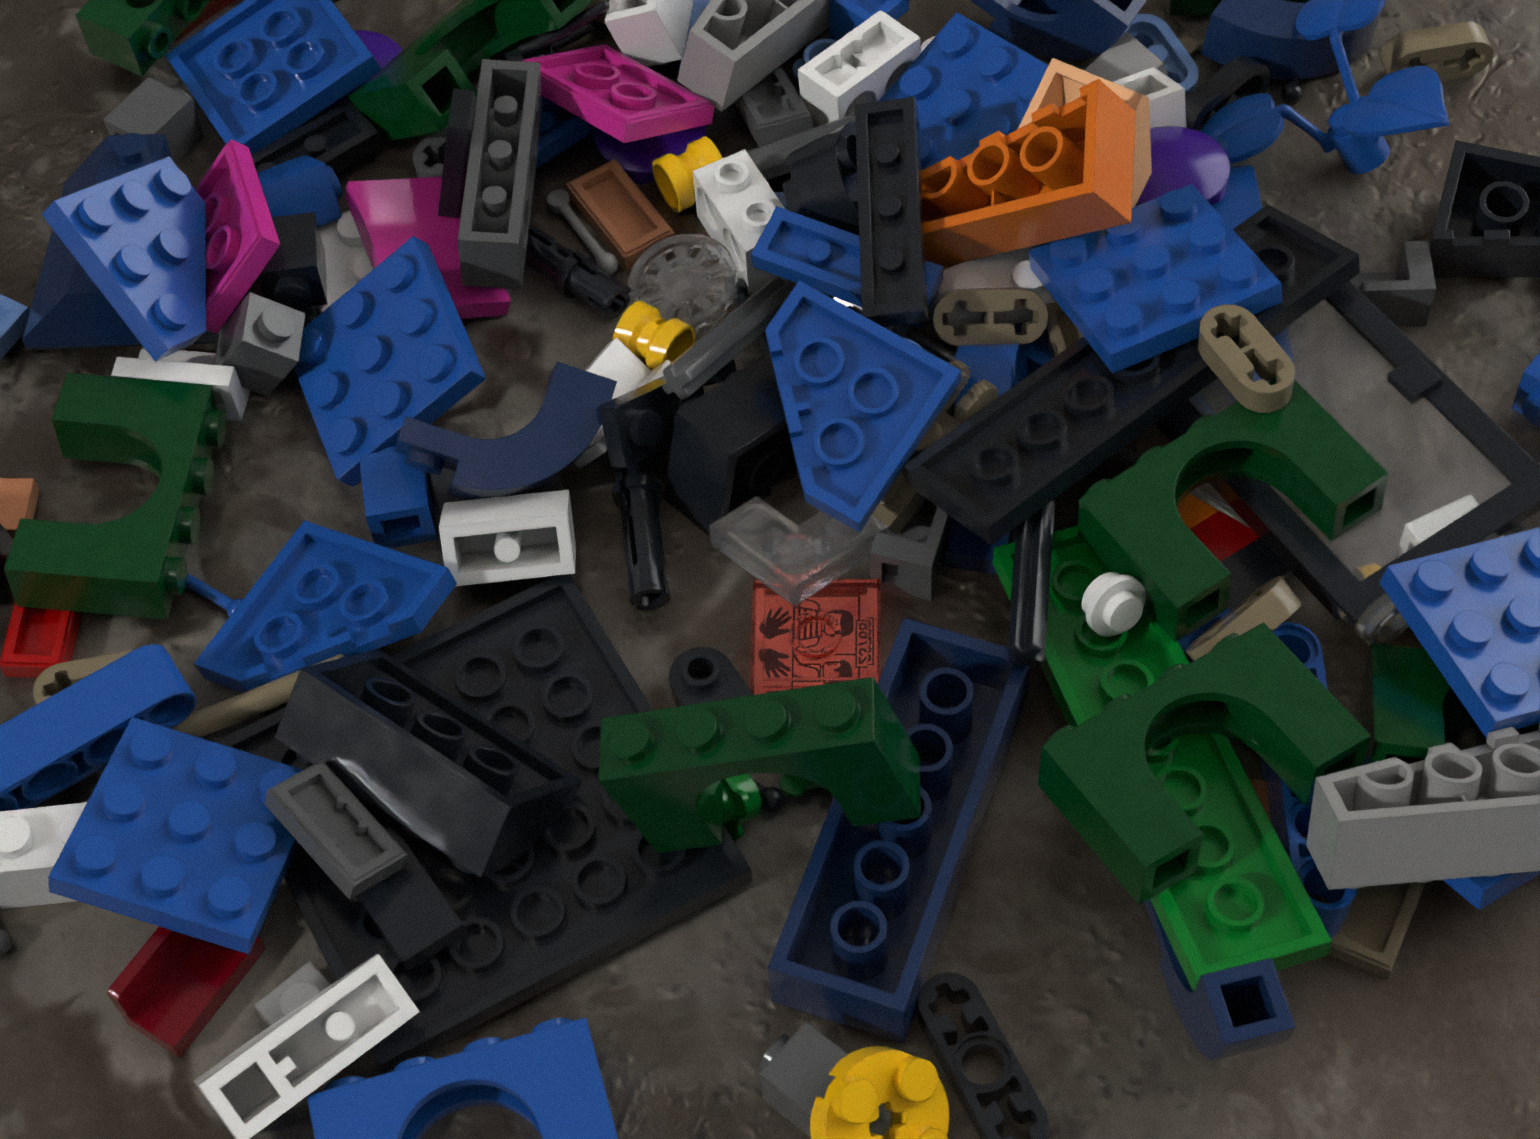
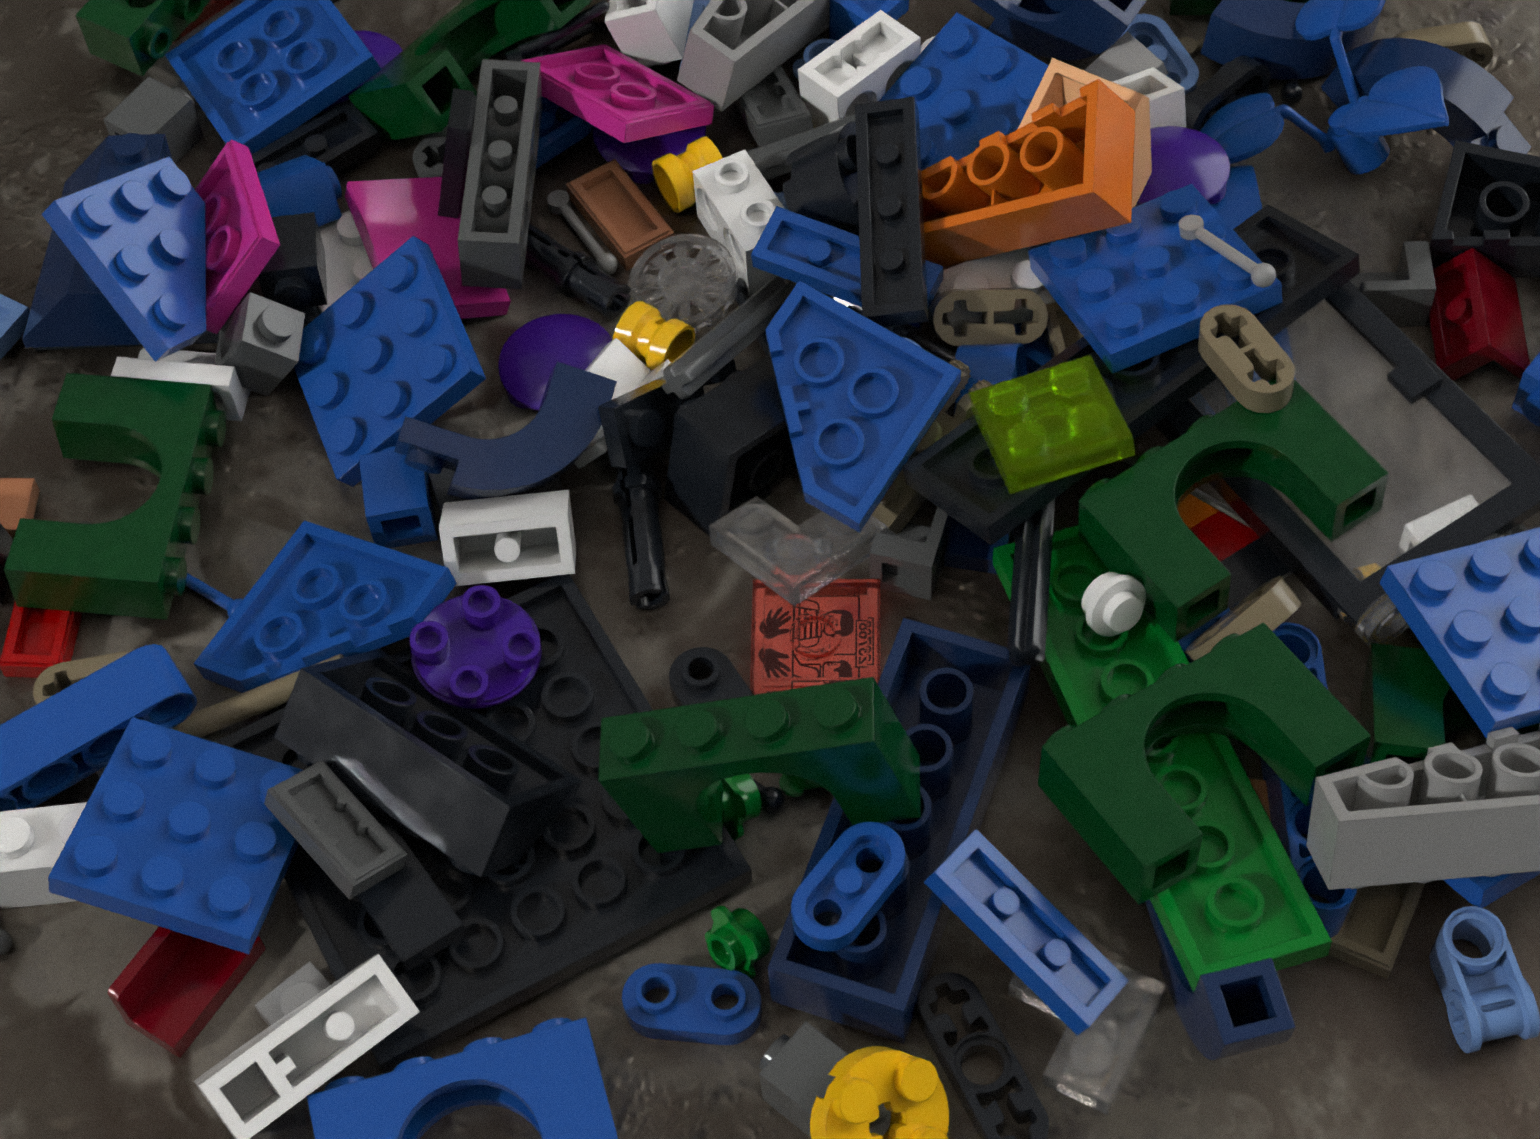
none -> dark purple dish [410,585,542,709]
none -> dark purple dish [498,314,612,411]
none -> blue plate [622,963,762,1045]
none -> green plate [705,905,770,979]
none -> blue plate [791,822,905,952]
none -> blue plate [924,829,1129,1036]
none -> clear neon green plate [969,355,1135,494]
none -> clear plate [1008,957,1167,1115]
none -> light grey hinge [1179,215,1276,288]
none -> dark blue arch [1321,38,1531,154]
none -> dark red panel [1429,247,1530,381]
none -> medium blue piece [1429,906,1540,1054]

